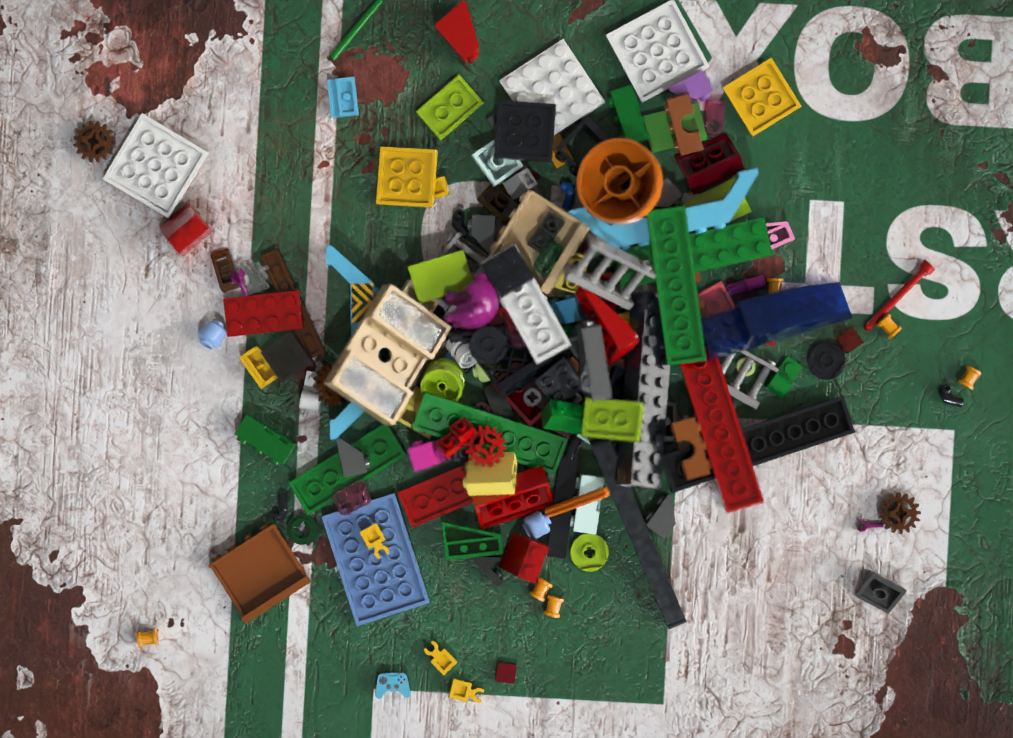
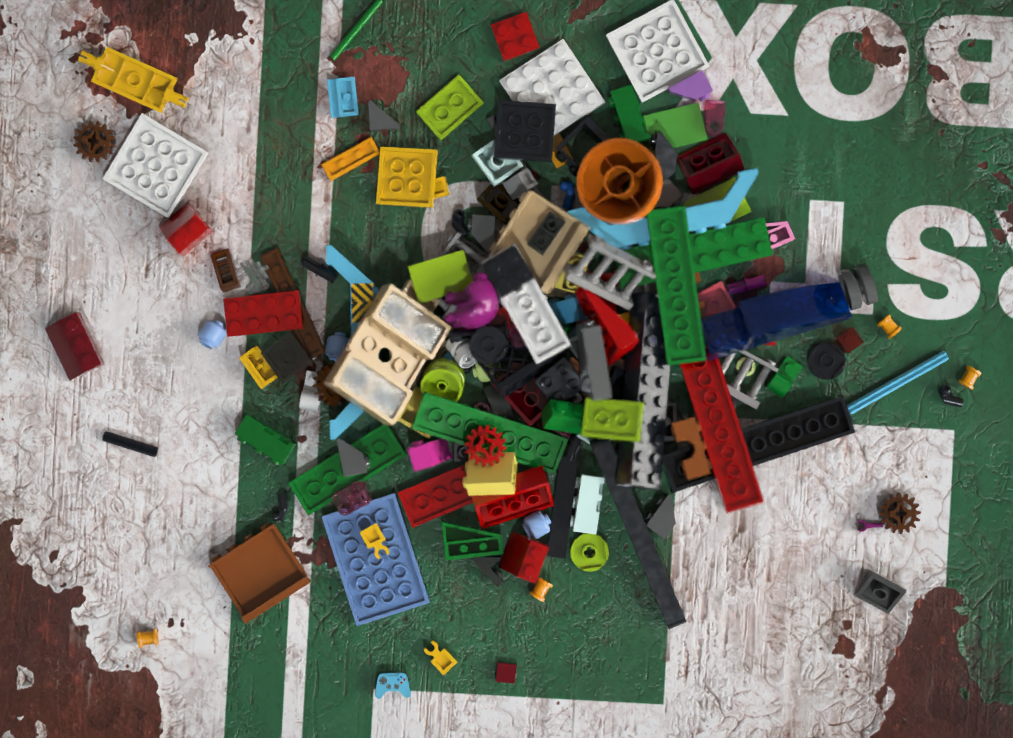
magenta hand [231,269,249,296] -> none
dark green gear [287,514,318,545] -> none
red slope [435,0,480,65] -> none
red slope [435,417,475,458] -> none
yellow plate [448,678,484,703] -> none
dark grey bush [523,388,541,406] -> none
clear green beam [534,239,563,276] -> none
light orange bush [543,595,564,618] -> none
orange axle [545,487,610,517] -> none
dark orange arch [664,92,703,156] -> none
yellow plate [722,57,802,137] -> none
light orange bush [766,278,784,298] -> none
red piece [864,259,935,331] -> none
none -> dark red slope [45,312,105,381]
none -> yellow plate [78,46,189,113]
none -> black axle [102,431,158,457]
none -> black axle [301,256,338,284]
none -> light orange tile [321,137,380,182]
none -> light blue head [325,332,350,362]
none -> dark grey slope [368,100,400,132]
none -> red plate [491,12,540,61]
none -> black slope [650,129,678,181]
none -> dark grey wheel [838,263,878,311]
none -> medium azure axle [847,351,949,414]

